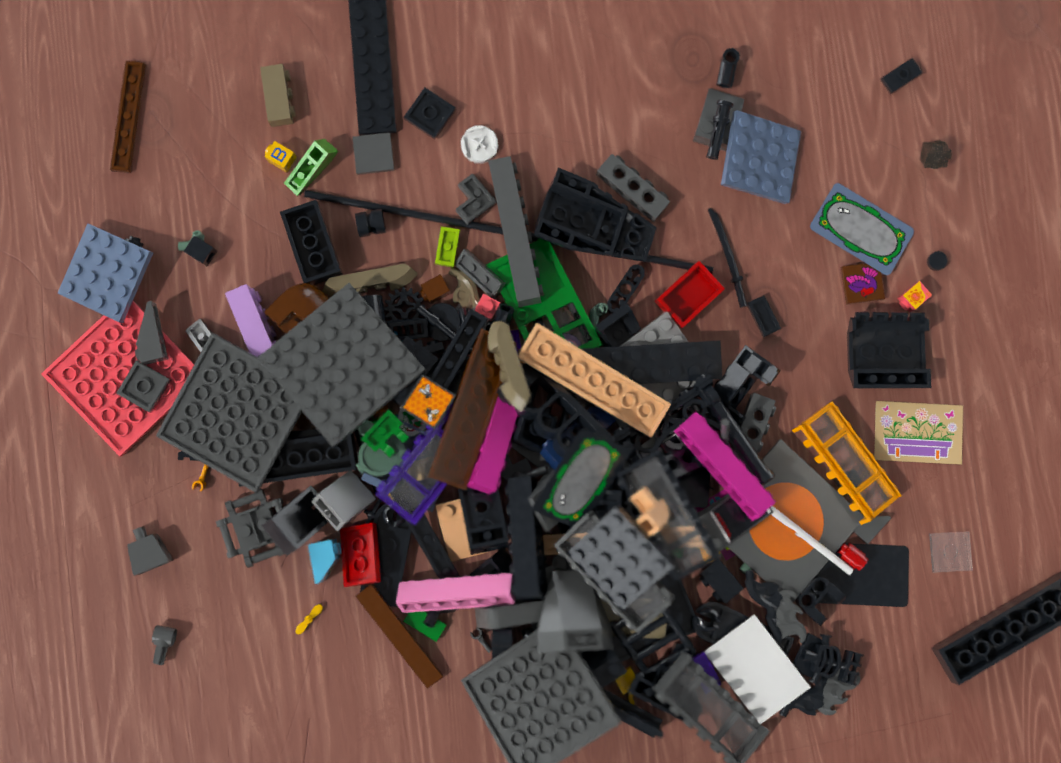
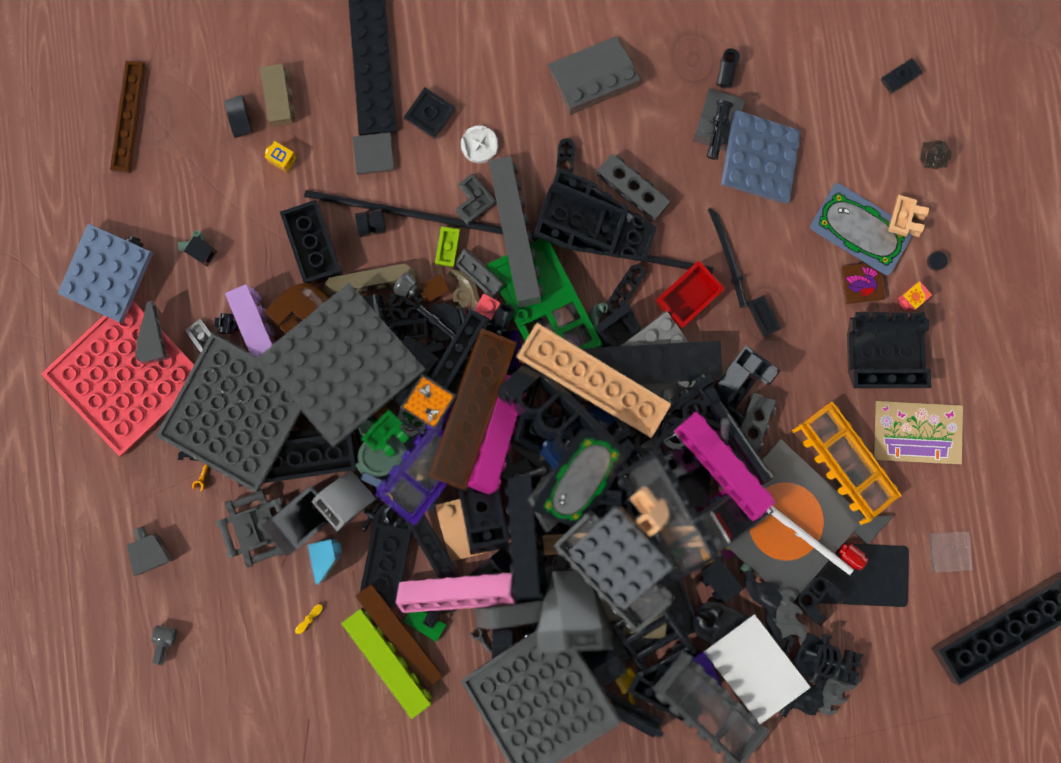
dark grey tile [116,360,171,413] -> none
bright green slope [284,139,338,196] -> none
red plate [340,523,381,587] -> none
dark tan brick [488,321,530,412] -> none
none -> black gear [214,313,238,334]
none -> black slope [224,95,252,138]
none -> lime brick [341,607,432,719]
none -> dark grey cone [393,272,418,297]
none -> dark grey slope [548,36,640,115]
none -> black beam [556,138,575,173]
none -> light nougat plate [888,195,929,237]

